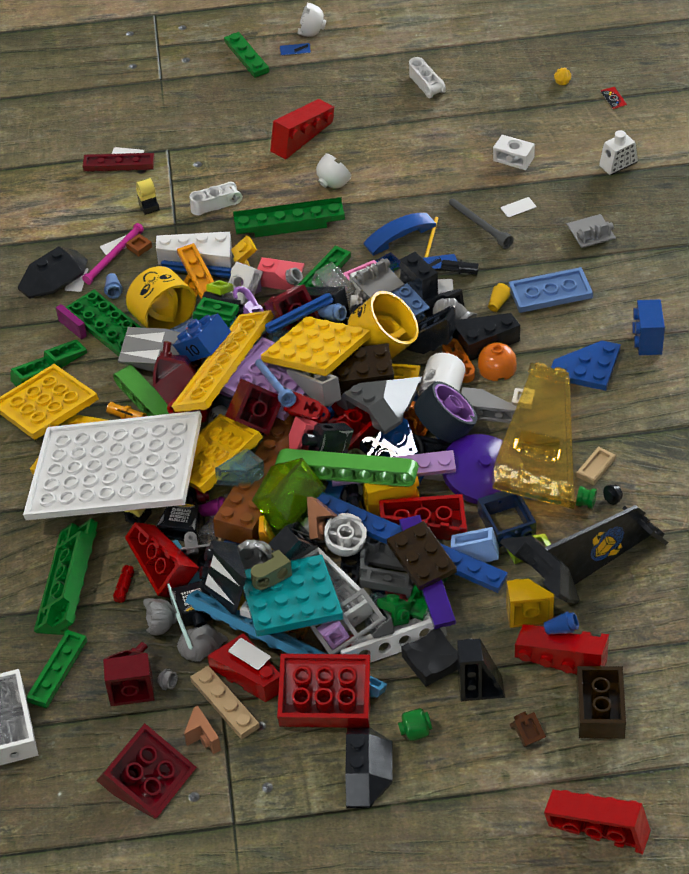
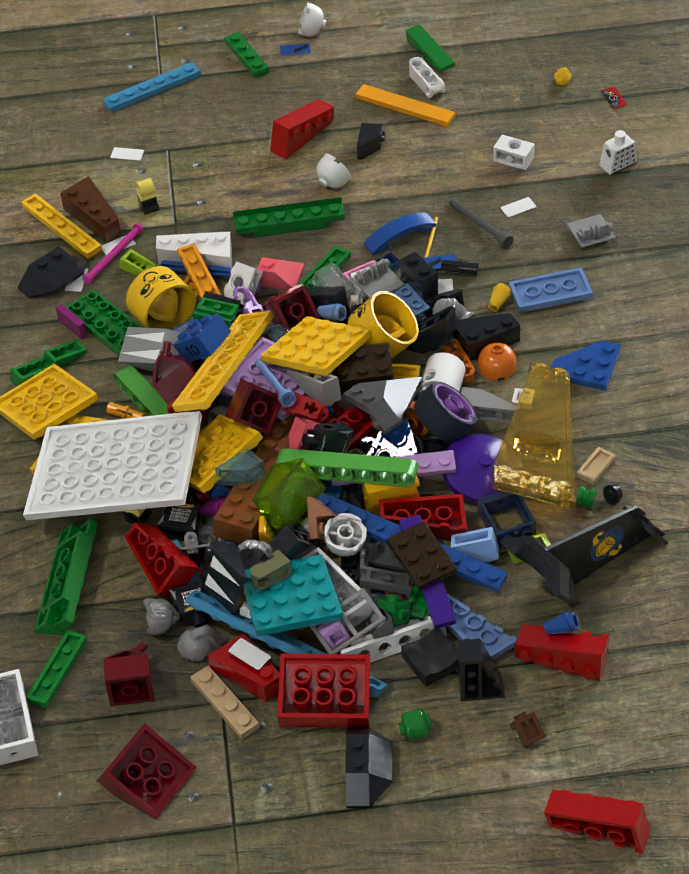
dark red plate [82,153,155,172] -> none
medium blue cone [104,273,123,299] -> none
red axle [113,565,134,603] -> none
dark orange plate [126,234,152,257] -> none
light grey plate [158,669,178,690] -> none
light aqua piece [167,584,193,650] -> none
nougat slope [184,706,221,754] -> none
white piece [189,182,243,215] -> none
lime tile [206,280,233,295] -> none
yellow bracket [231,236,257,266] -> none
blue axle [265,293,333,333] -> none
light grey plate [285,268,303,286] -> none
yellow slope [506,579,554,628] -> none
dark brown brick [576,666,626,739] -> none
blue brick [632,299,665,355] -> none
none -> yellow plate [21,193,102,259]
none -> reddish brown wedge [60,176,121,243]
none -> dark azure plate [103,62,201,113]
none -> lime slope [119,249,159,276]
none -> blue slope [209,481,233,500]
none -> light orange tile [356,84,455,127]
none -> black slope [357,123,386,160]
none -> green slope [405,24,455,72]
none -> medium blue wing [447,594,517,660]

